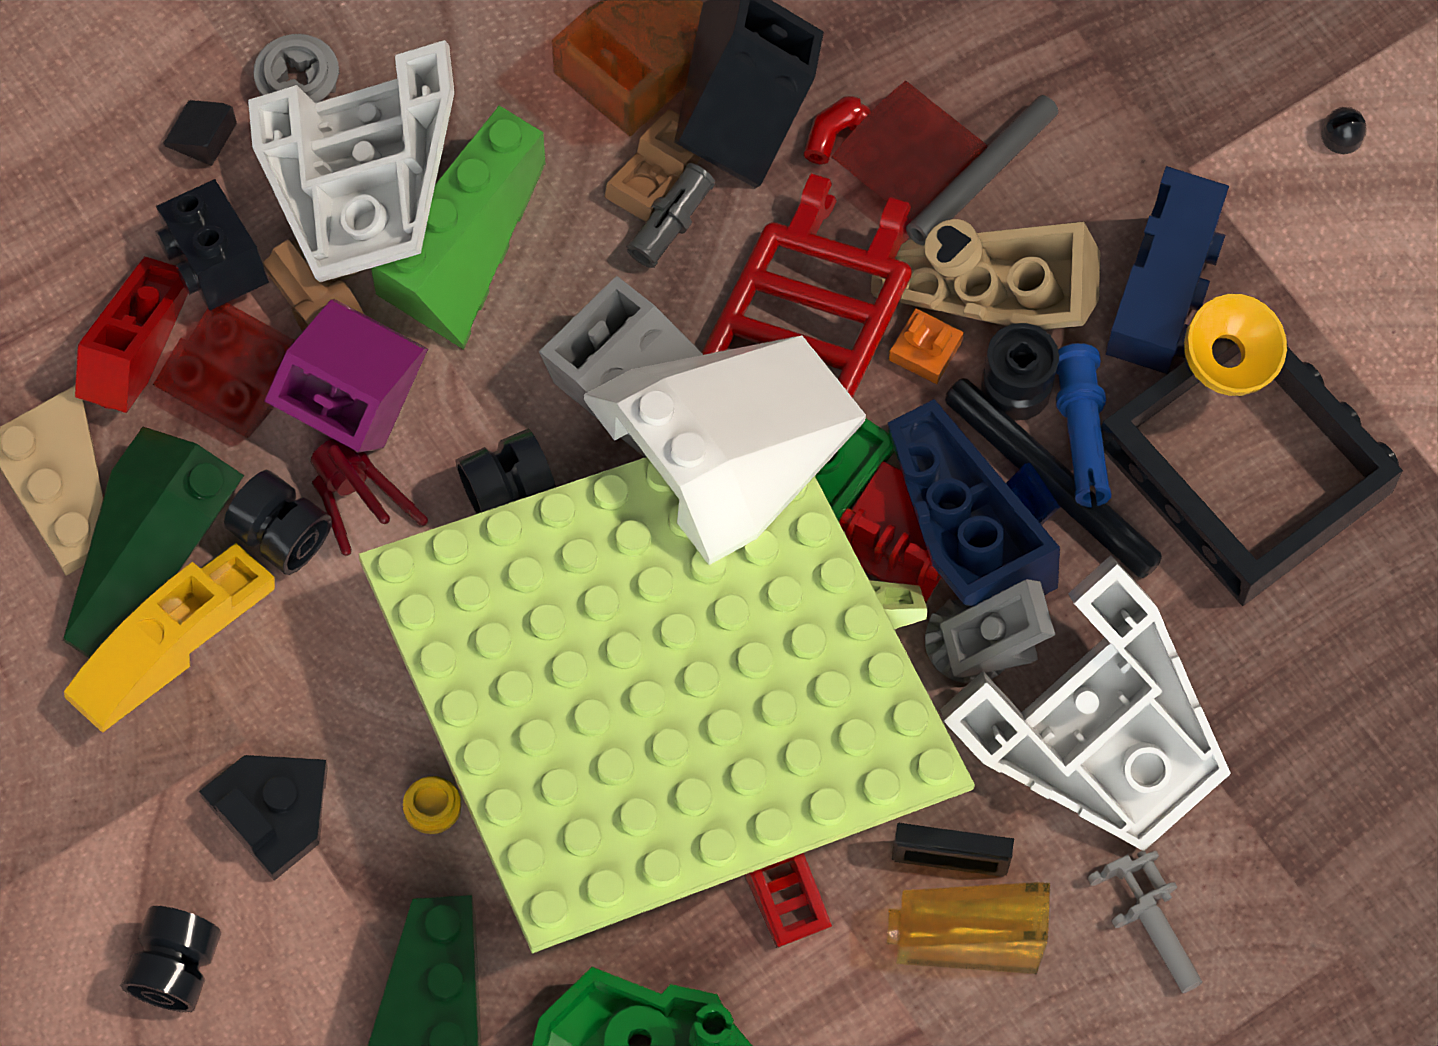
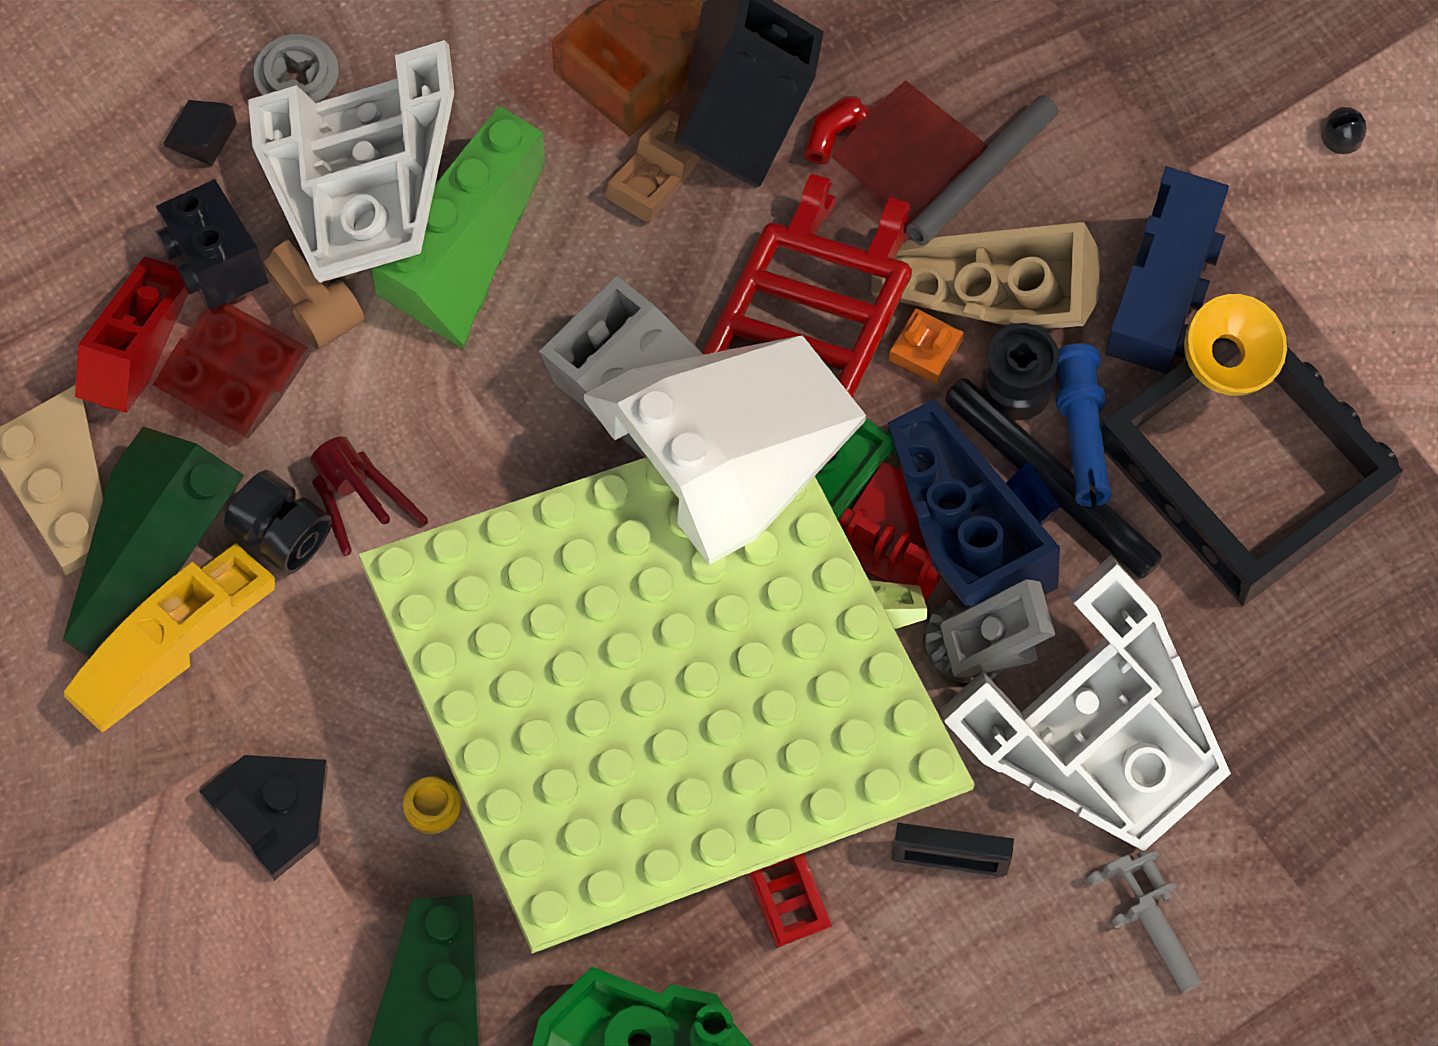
black wheel [120,906,222,1012] -> none
magenta slope [264,299,428,452] -> none
black wheel [455,428,556,514] -> none
dark grey pin [626,163,715,268] -> none
clear yellow slope [886,882,1050,974] -> none
tan tile [925,219,983,277] -> none

